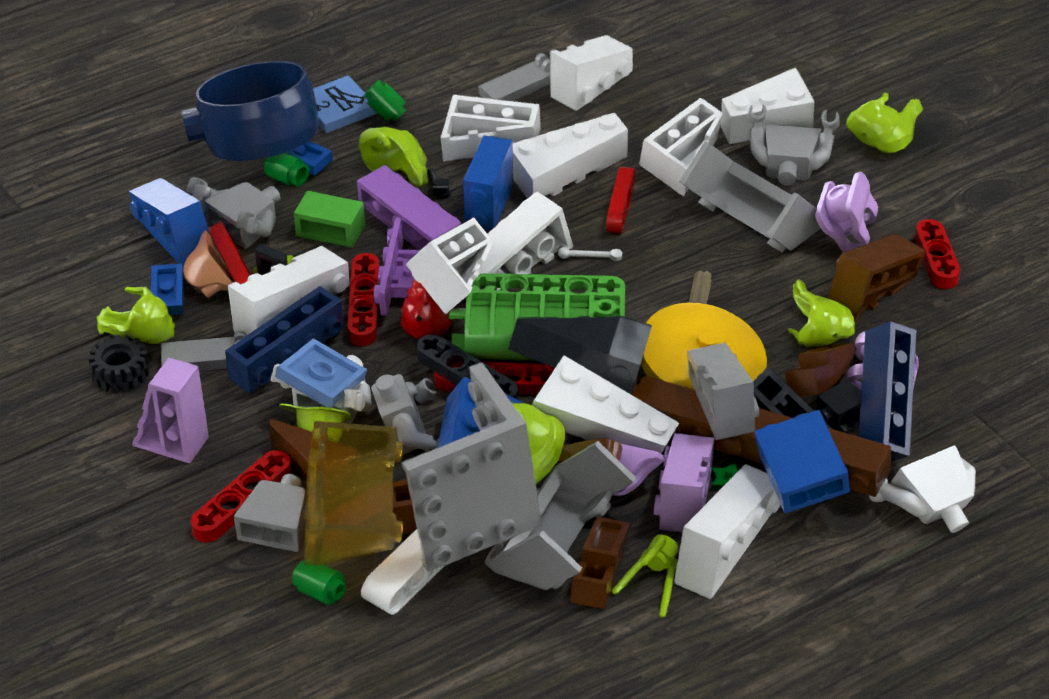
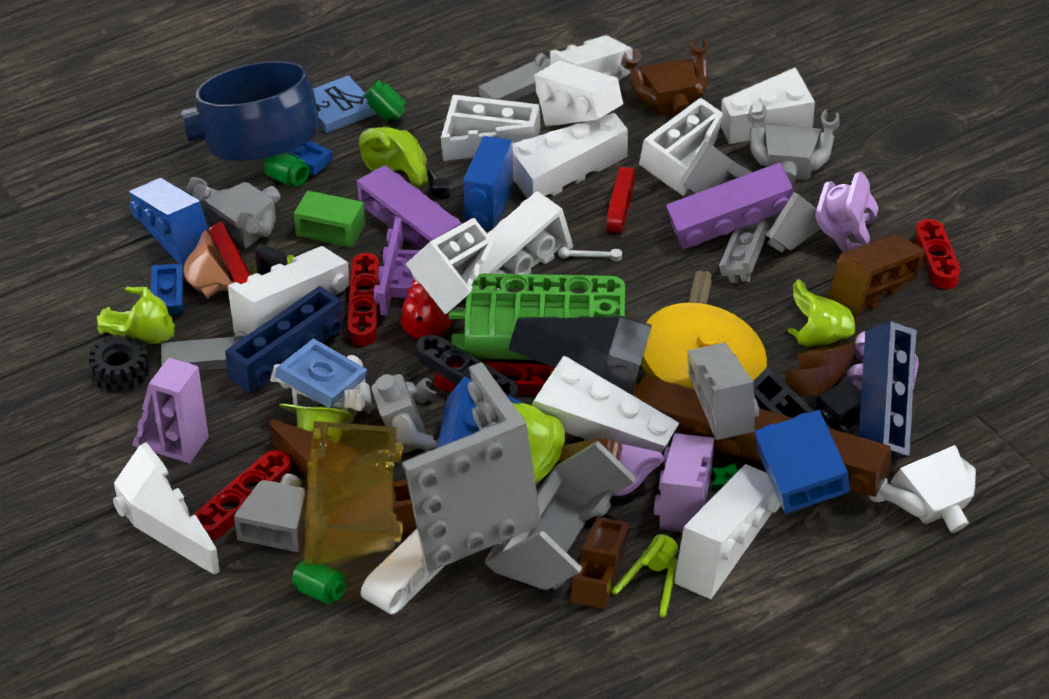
lime piece [846,92,923,153] -> none
none -> white wedge [113,442,220,574]
none -> white wedge [534,60,623,126]
none -> reddish brown torso [621,38,708,116]
none -> medium lavender brick [666,162,794,250]
none -> light grey hinge [719,218,769,284]

